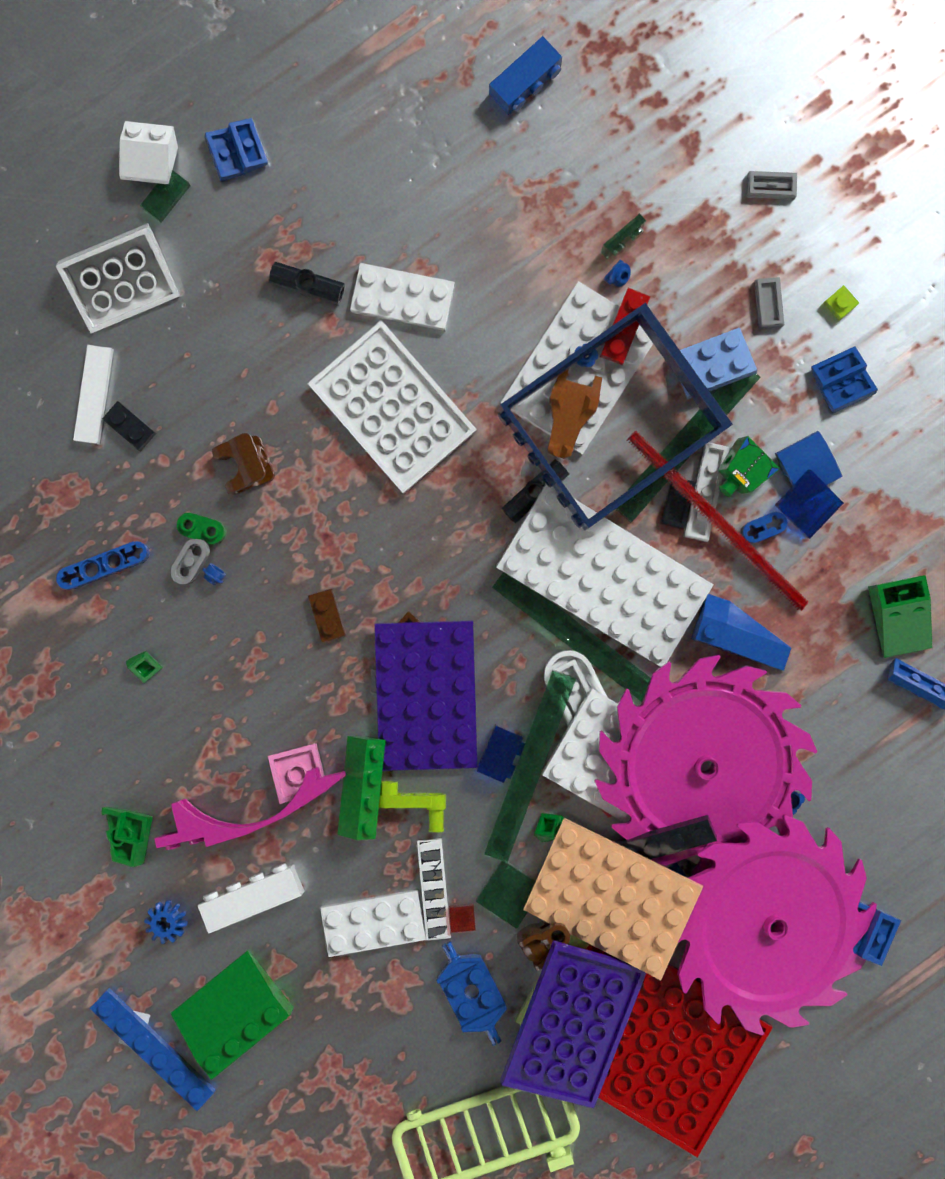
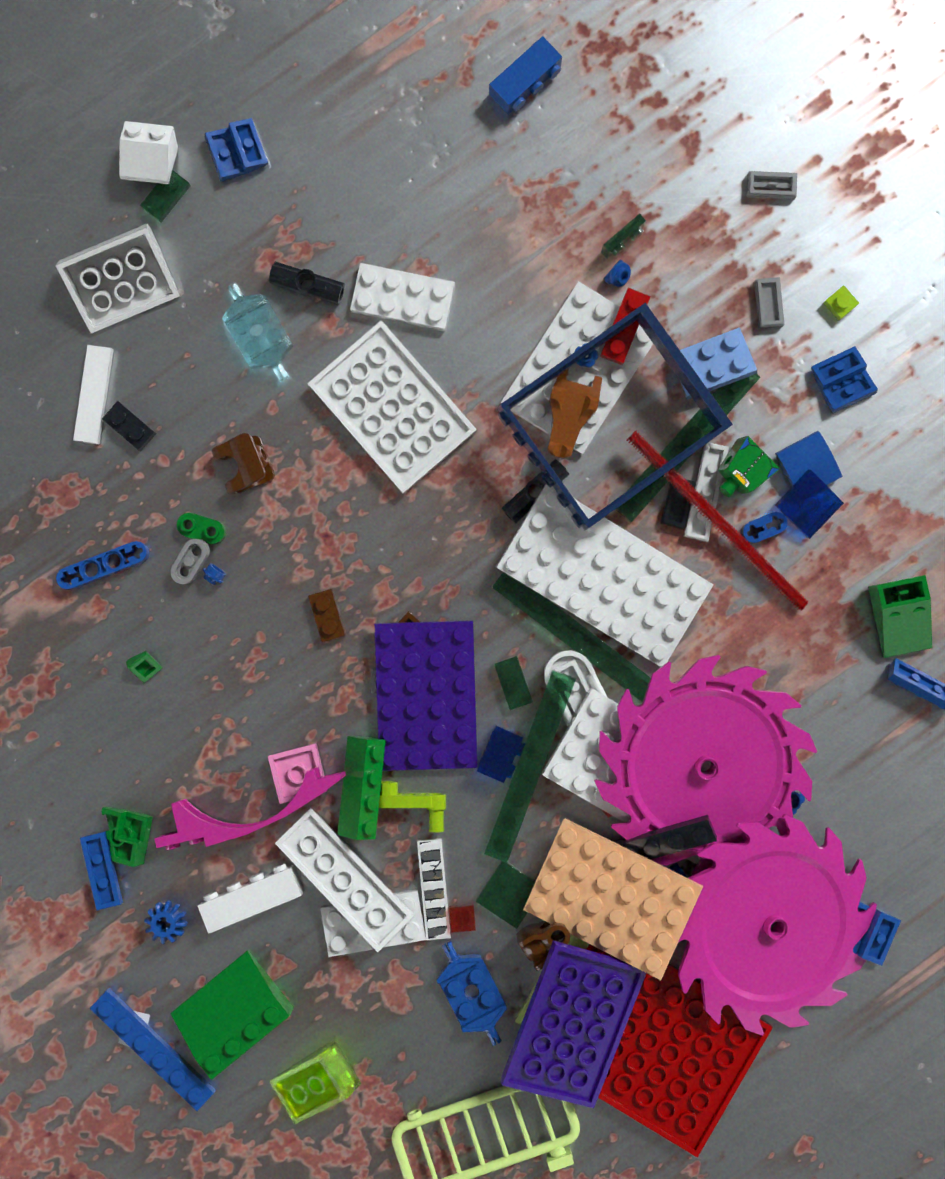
green slope [534,813,564,842] -> none
blue wedge [691,594,791,671] -> none
none -> blue plate [80,831,123,911]
none -> clear light blue plate [222,283,293,381]
none -> clear neon green slope [269,1040,362,1124]
none -> white plate [275,808,414,952]
none -> clear green plate [494,656,533,710]

